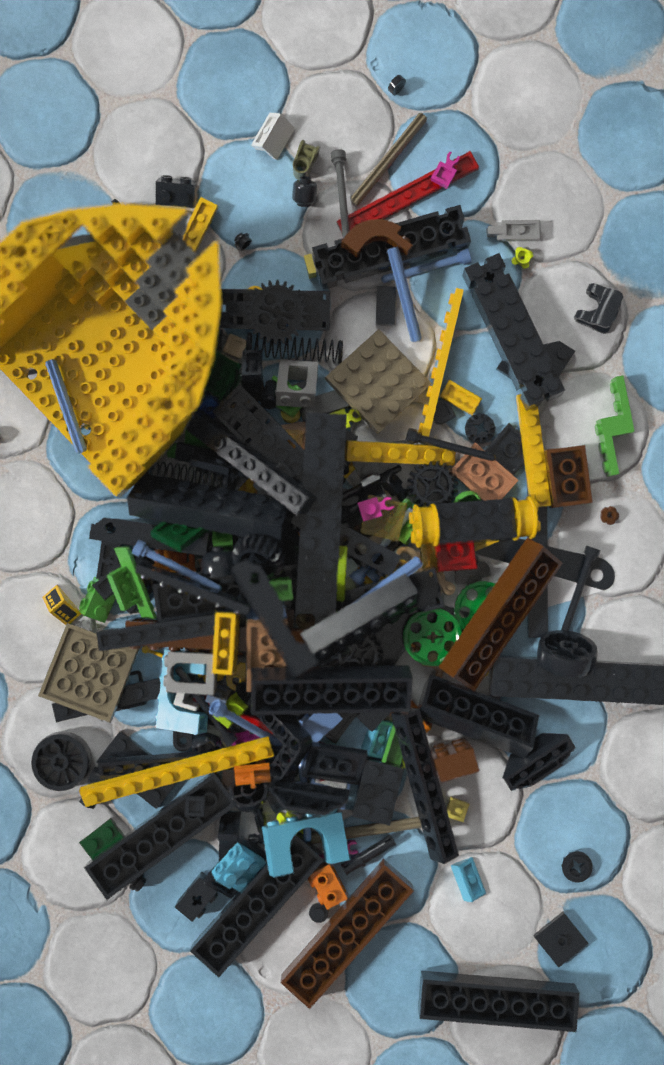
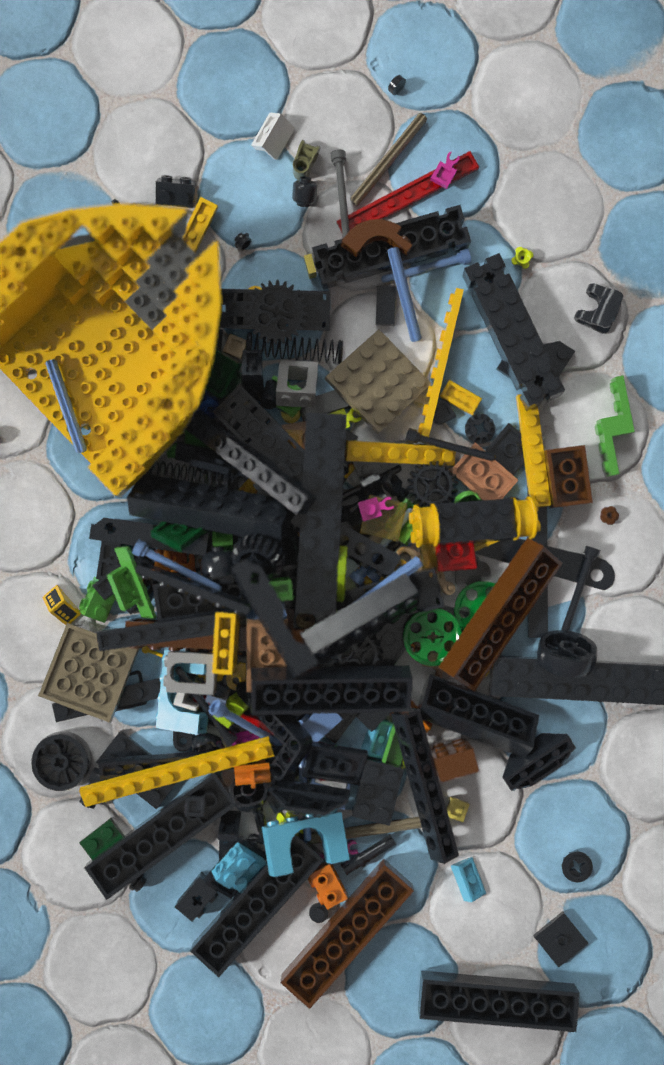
light grey hinge [486,220,541,241] -> none

